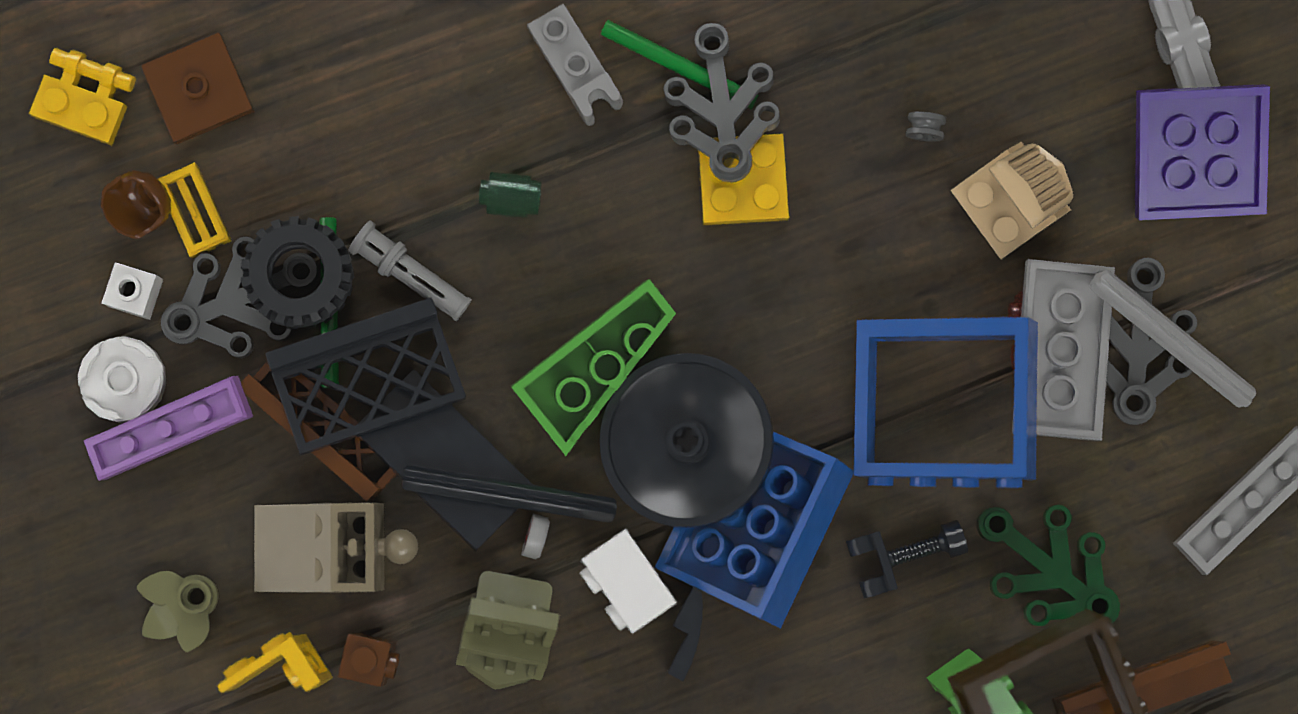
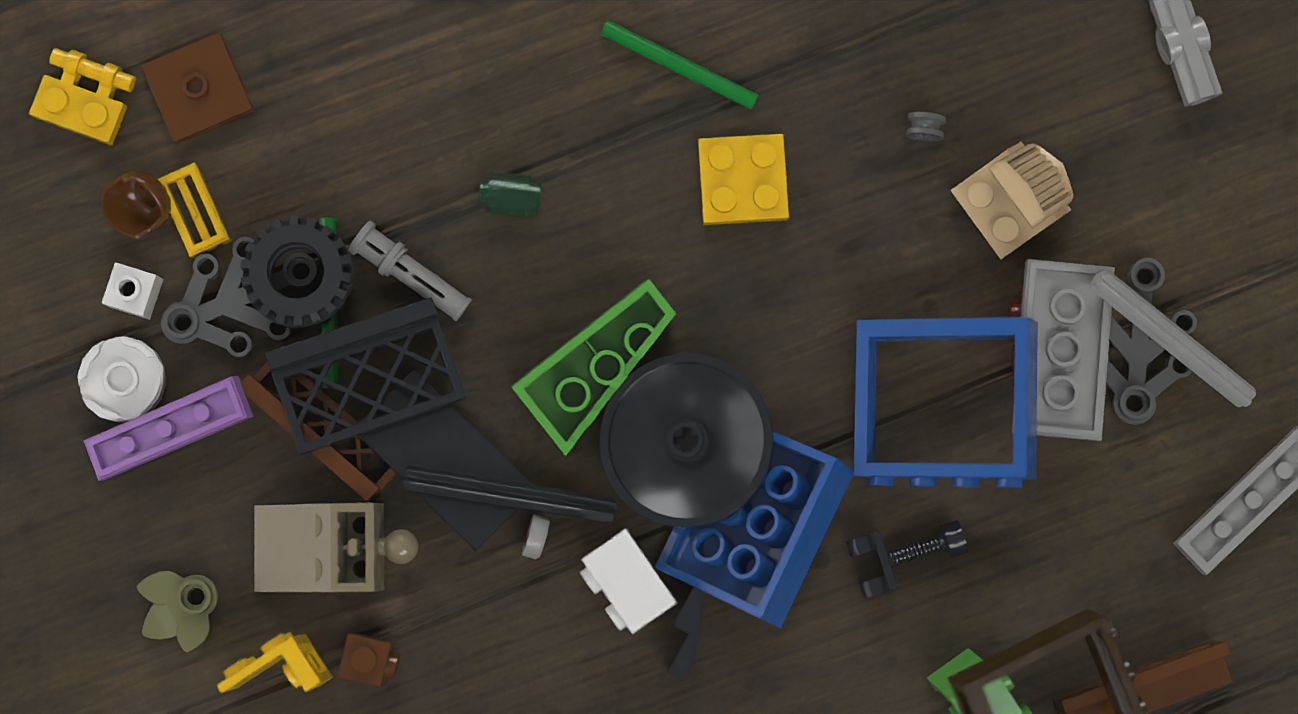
olive piece [456,571,559,689] -> none
light grey plate [527,4,623,125] -> none
dark grey plant [664,23,780,182] -> none
dark green plant [976,505,1120,626] -> none
plate [1135,84,1270,220] -> none

